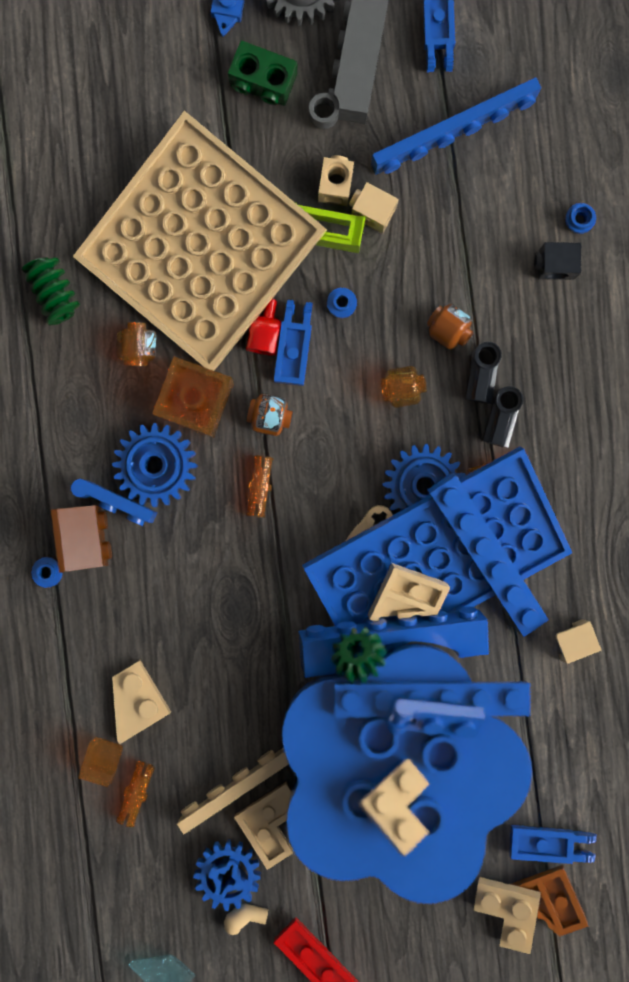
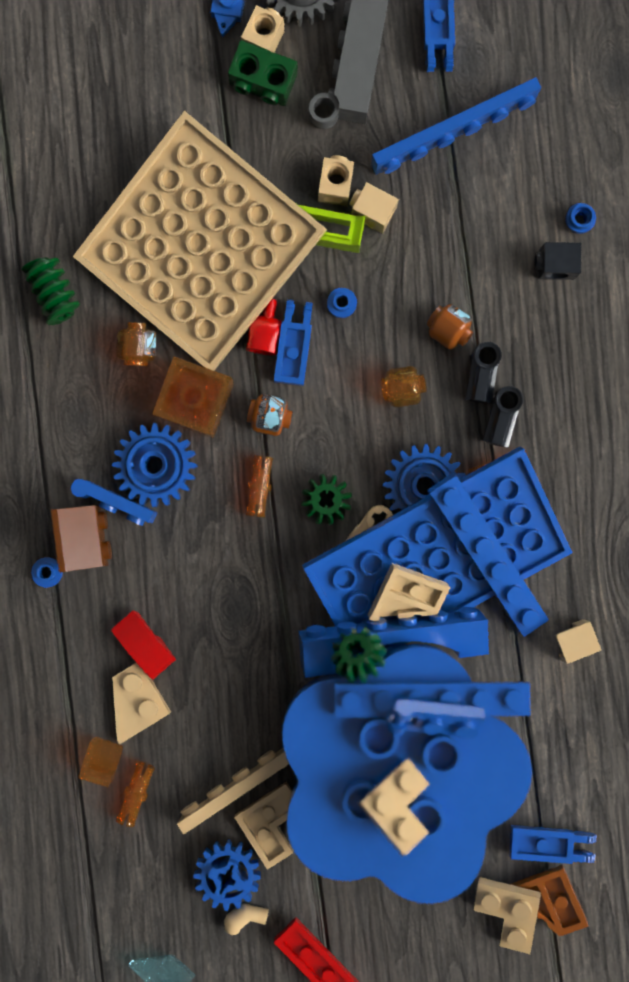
none -> red slope [111,610,176,679]
none -> tan brick [241,5,284,52]
none -> dark green gear [301,474,352,525]

